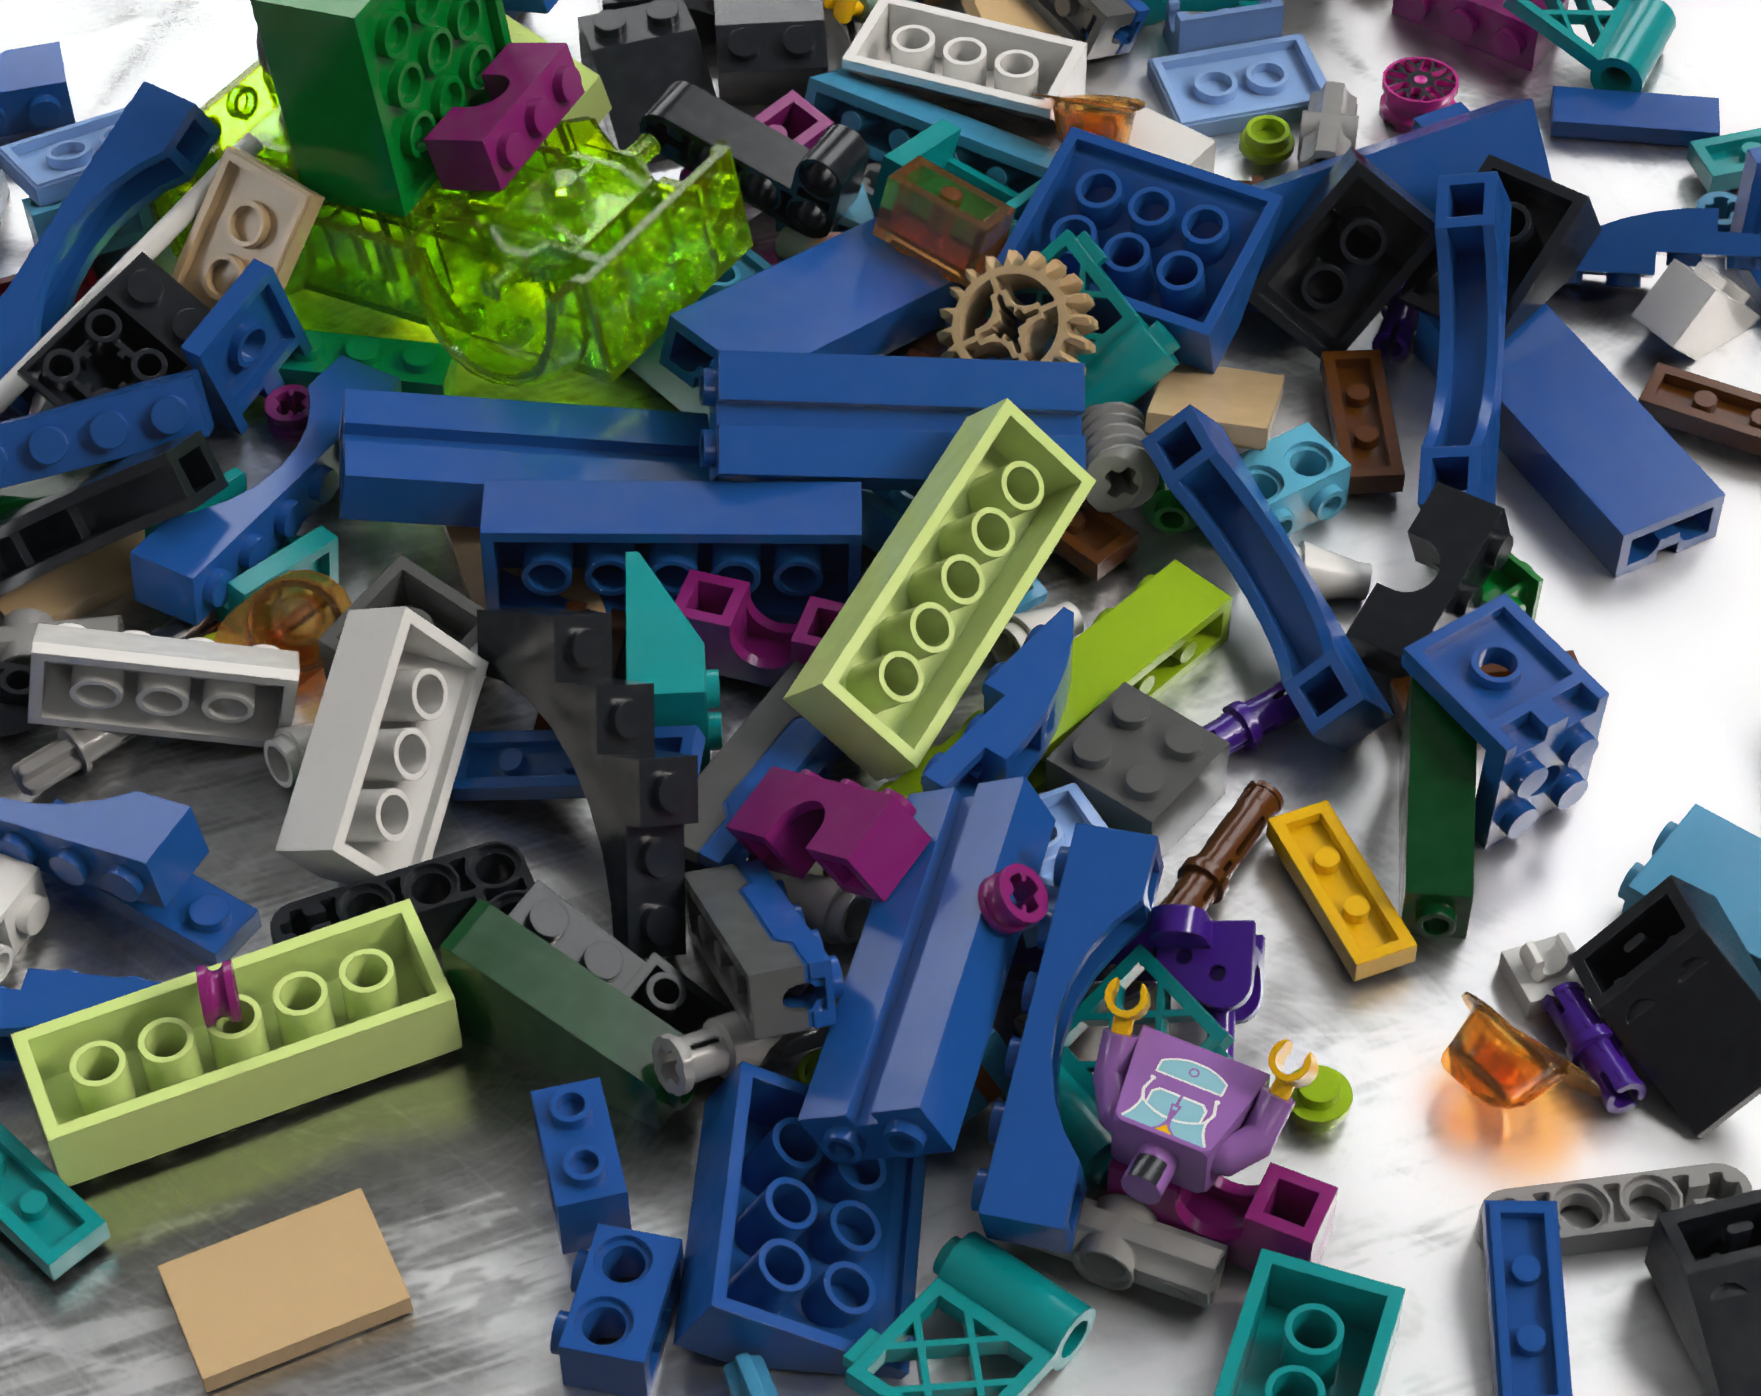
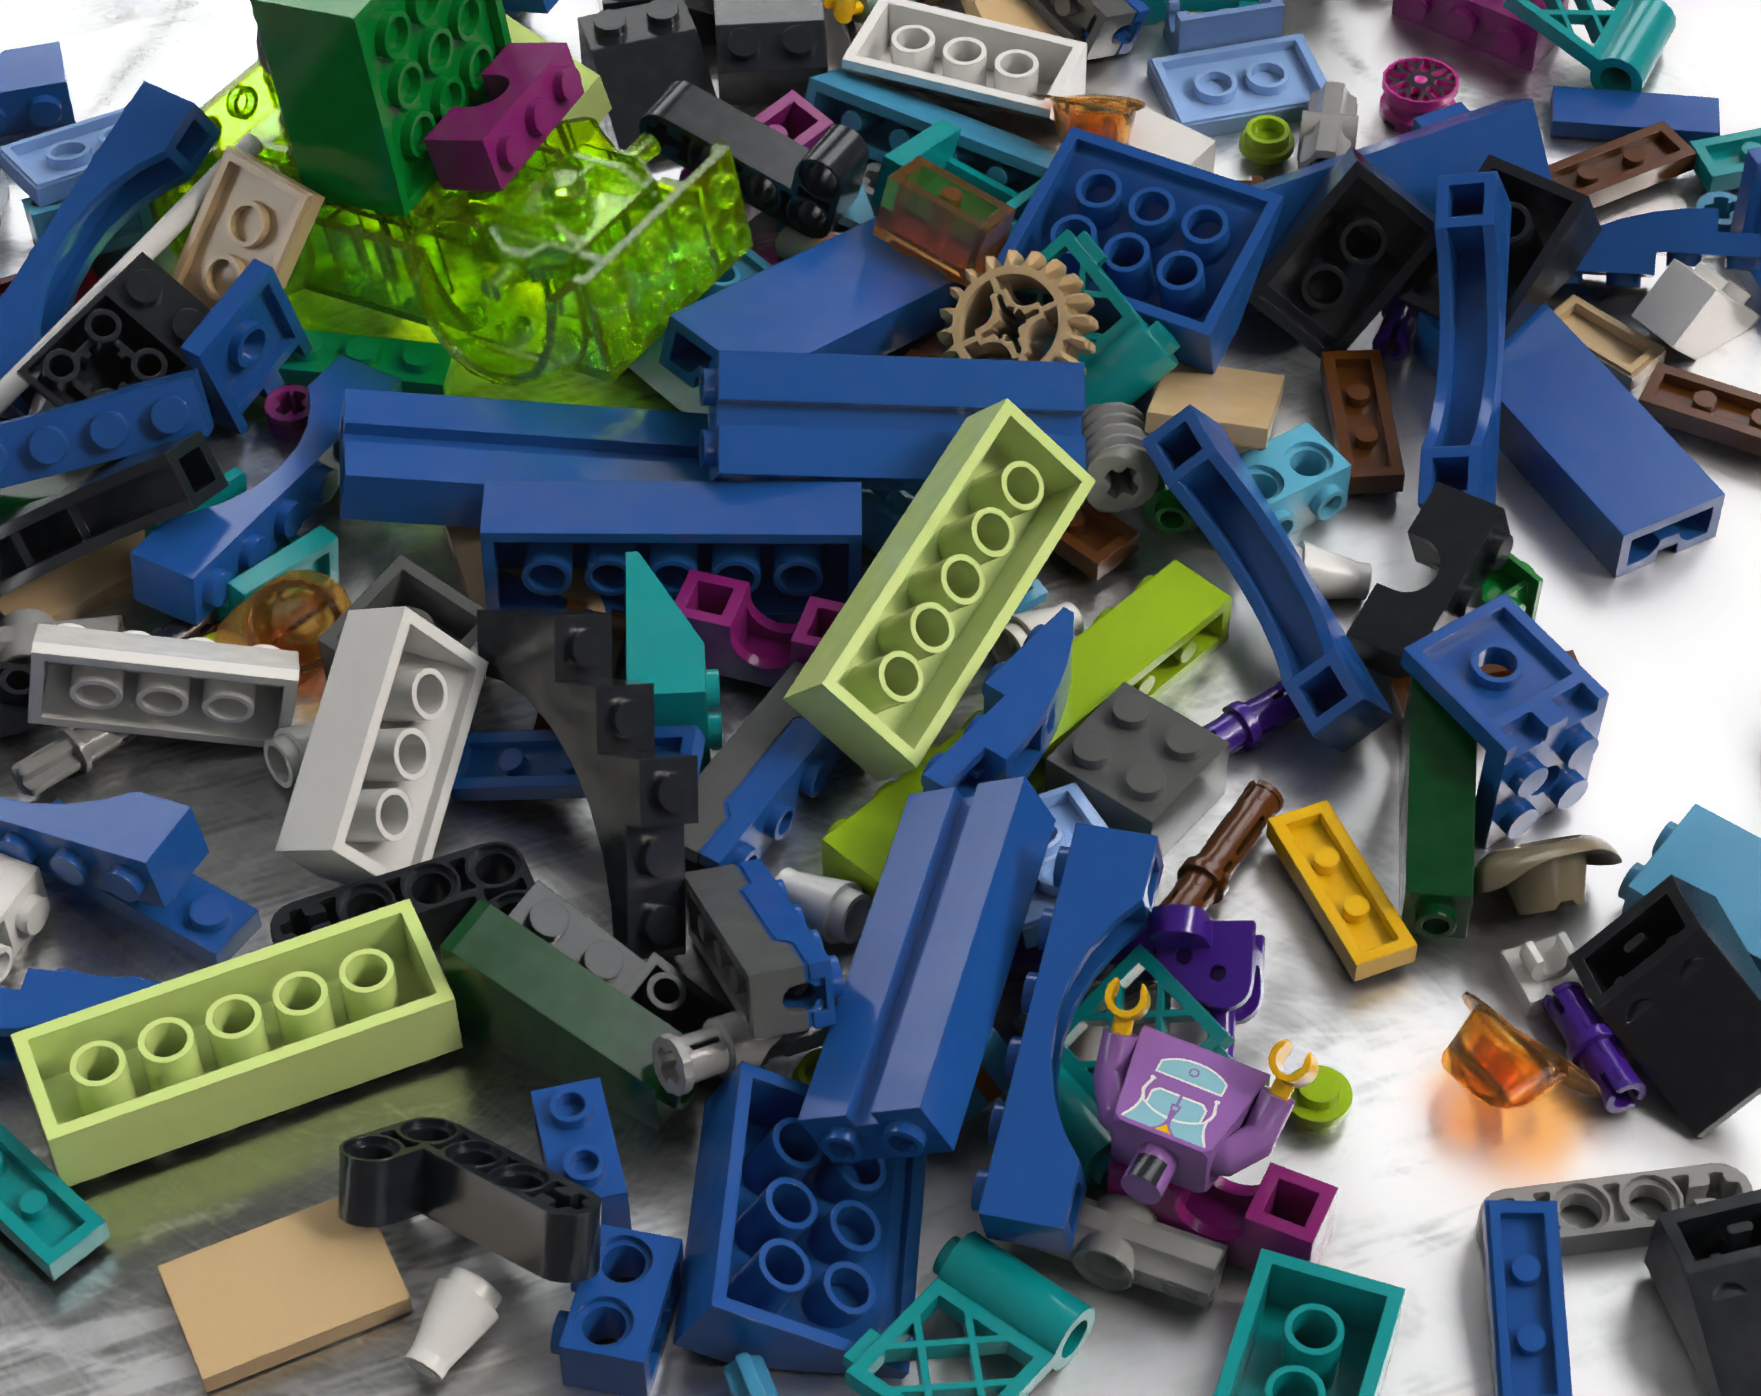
magenta bush [196,959,242,1028] -> none
magenta arch [726,766,932,902] -> none
magenta bush [977,863,1049,935] -> none
none -> black beam [338,1117,602,1283]
none -> white cone [404,1267,502,1382]
none -> dark tan hat [1473,835,1622,915]
none -> reddish brown plate [1549,121,1697,208]
none -> tan tile [1553,294,1667,392]

